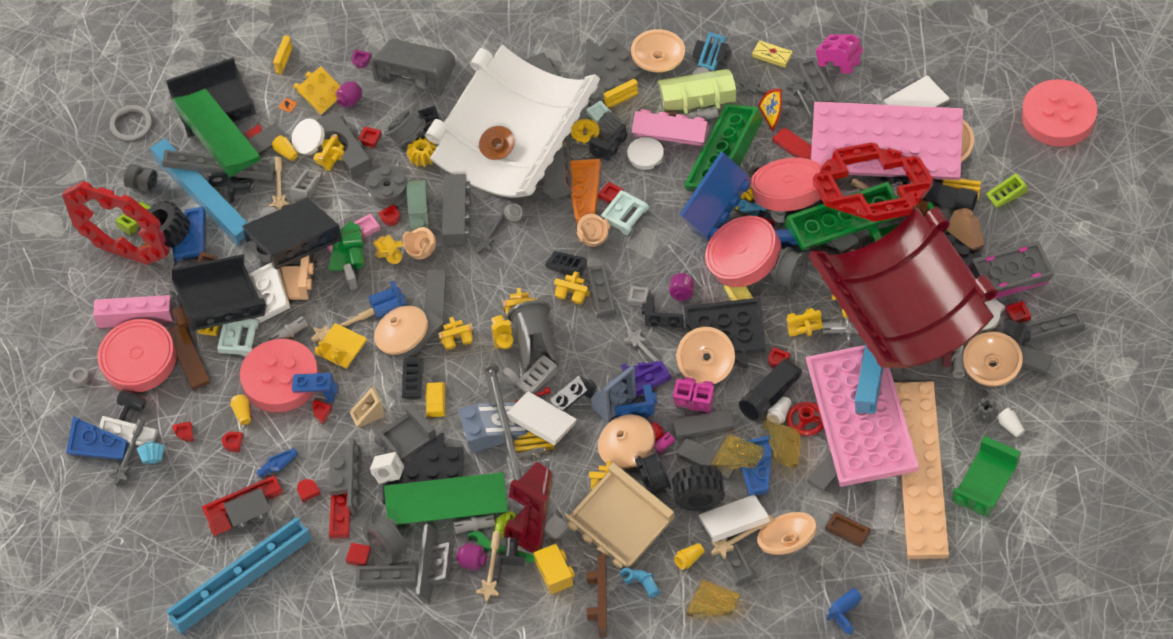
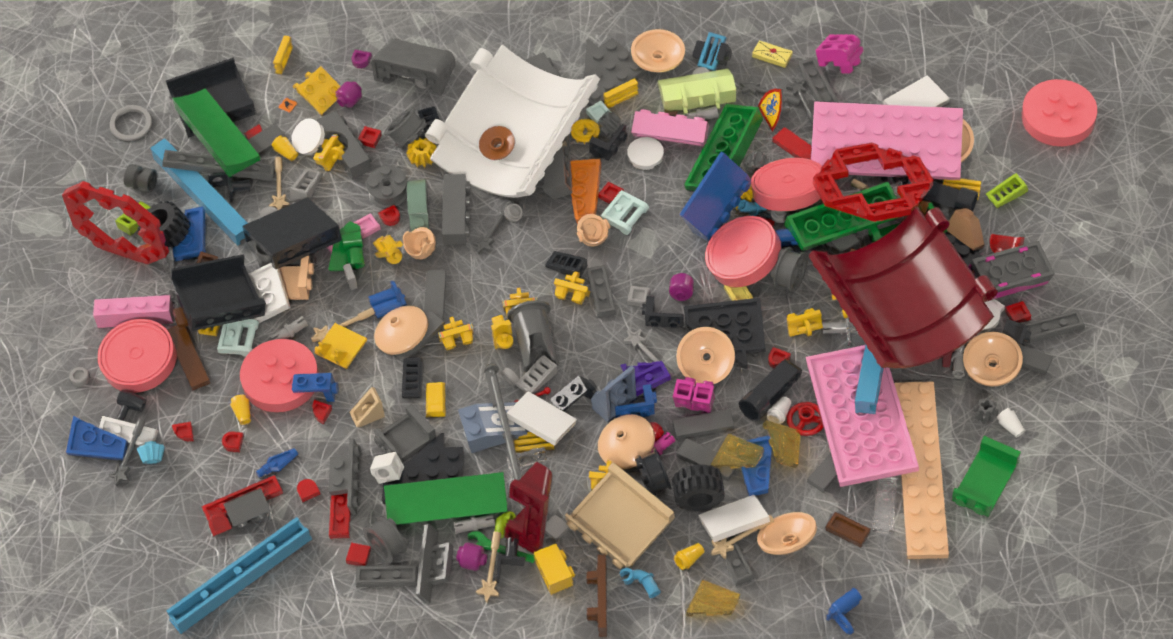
none -> red helmet [990,234,1025,253]

